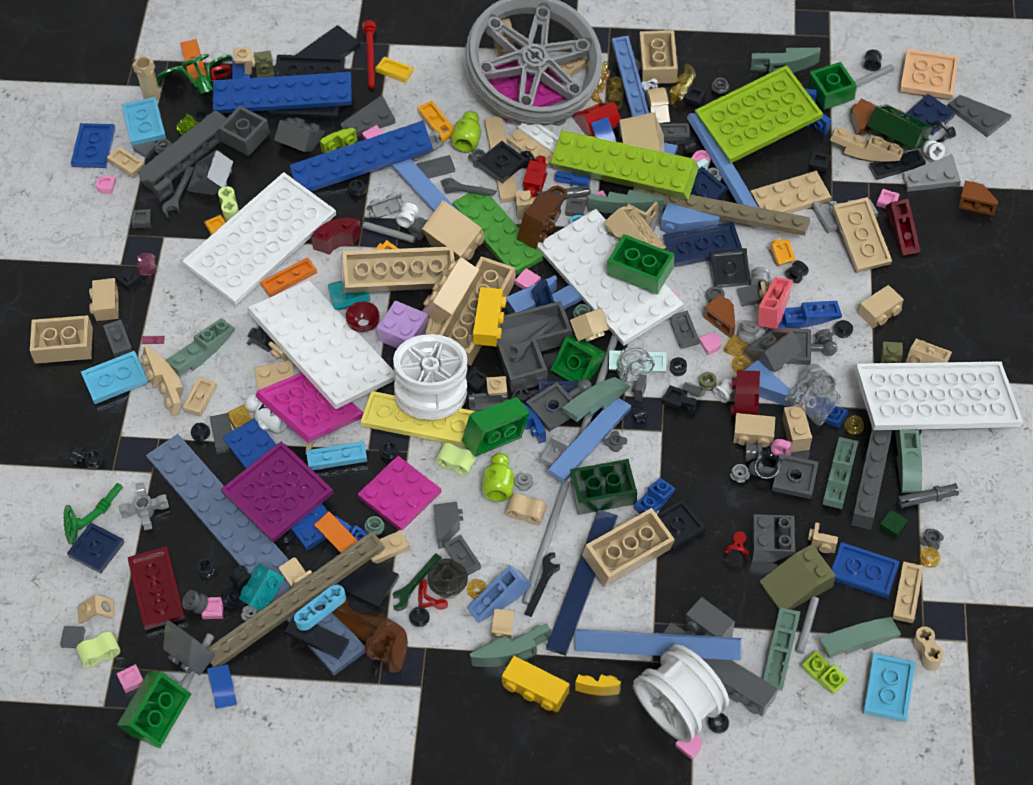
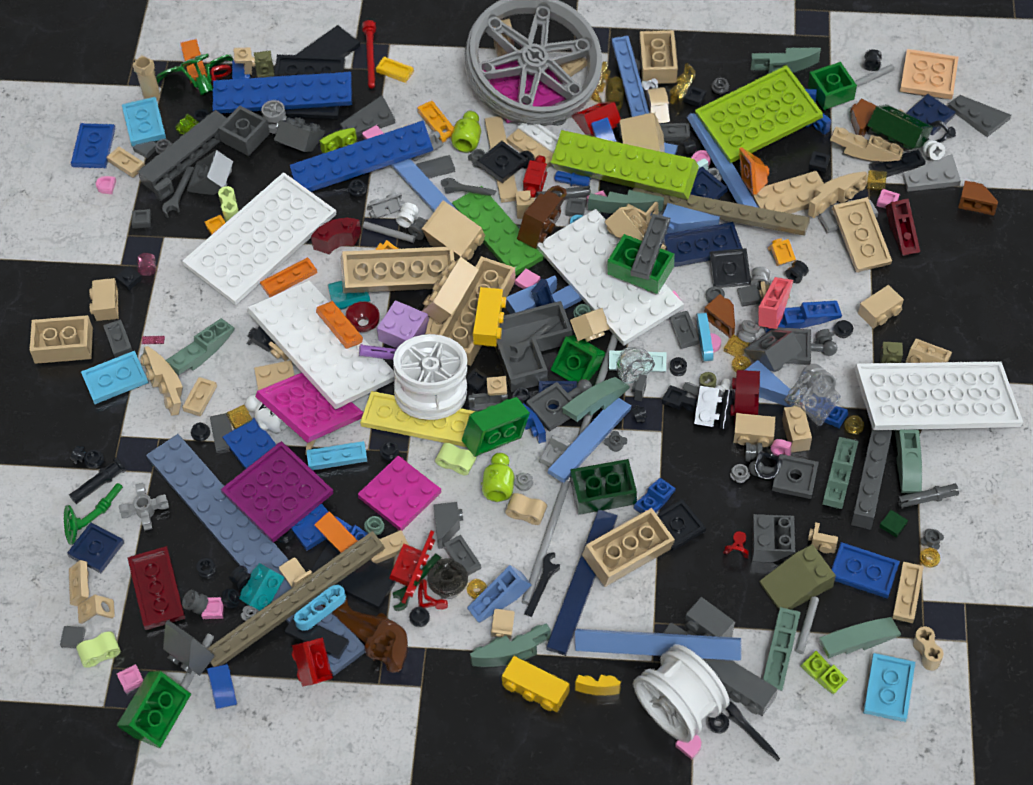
none -> black pin [69,457,126,505]
none -> tan plate [69,560,89,606]
none -> light grey wheel [262,100,287,134]
none -> red slope [292,638,333,687]
none -> orange plate [316,301,363,349]
none -> medium lavender pin [359,344,399,360]
none -> red bracket [389,530,435,604]
none -> dark grey tile [631,214,671,280]
none -> plate [694,386,733,429]
none -> medium azure beam [696,313,713,362]
none -> black piece [726,701,780,761]
none -> orange slope [739,147,769,195]
none -> tan slope [808,171,867,218]
none -> clear yellow tile [866,170,887,190]

